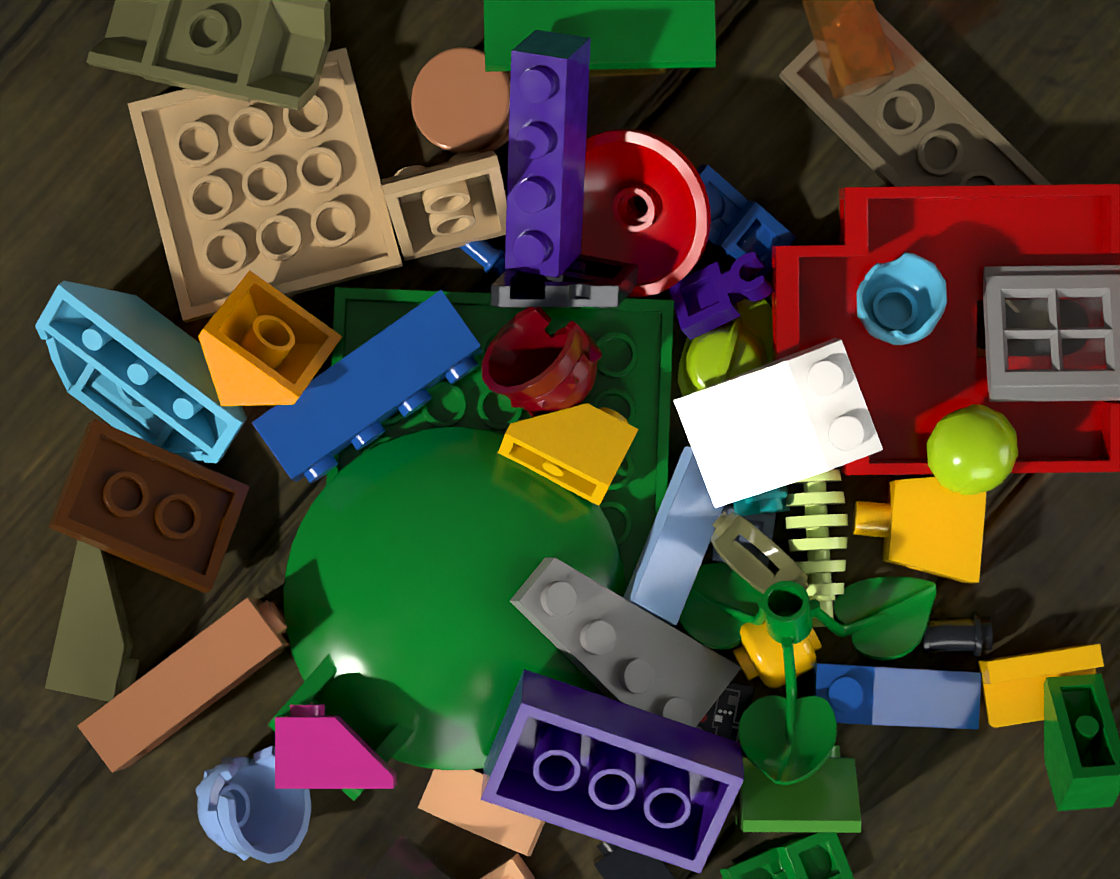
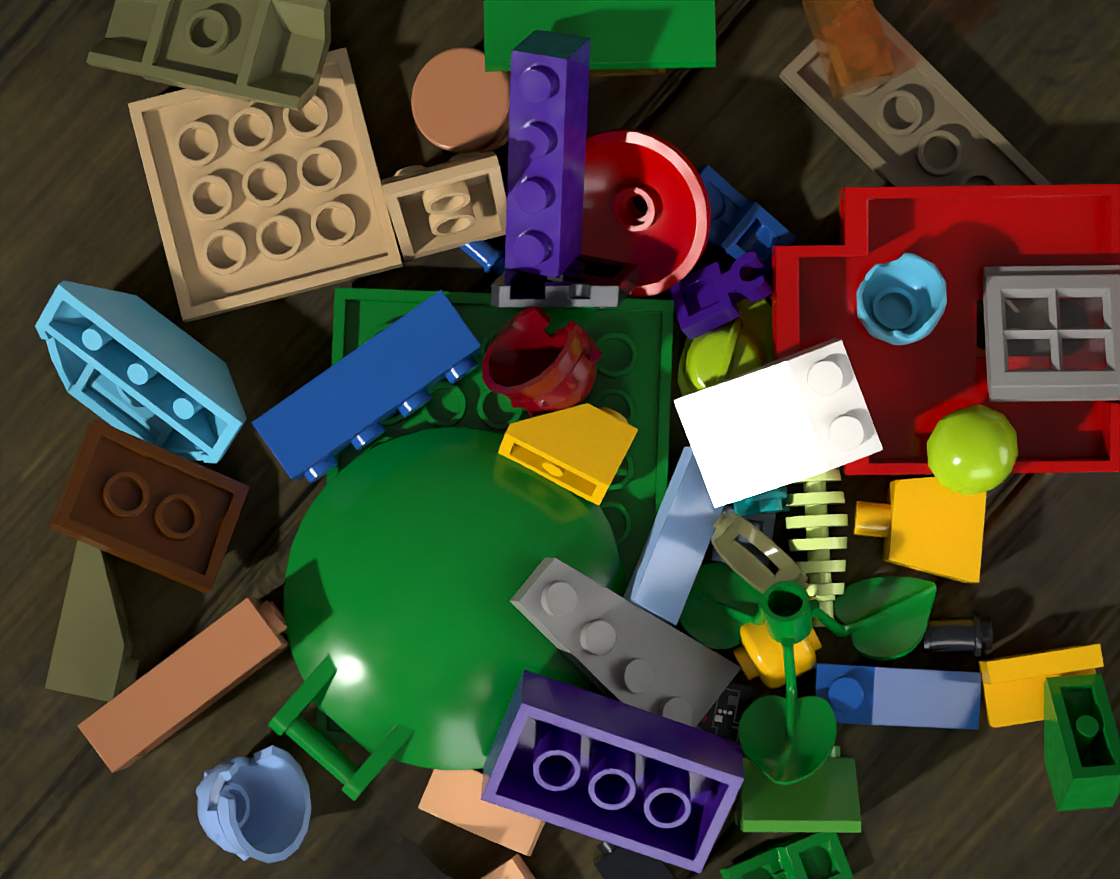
light orange slope [198,270,342,406] -> none
dark pink slope [275,704,397,789] -> none

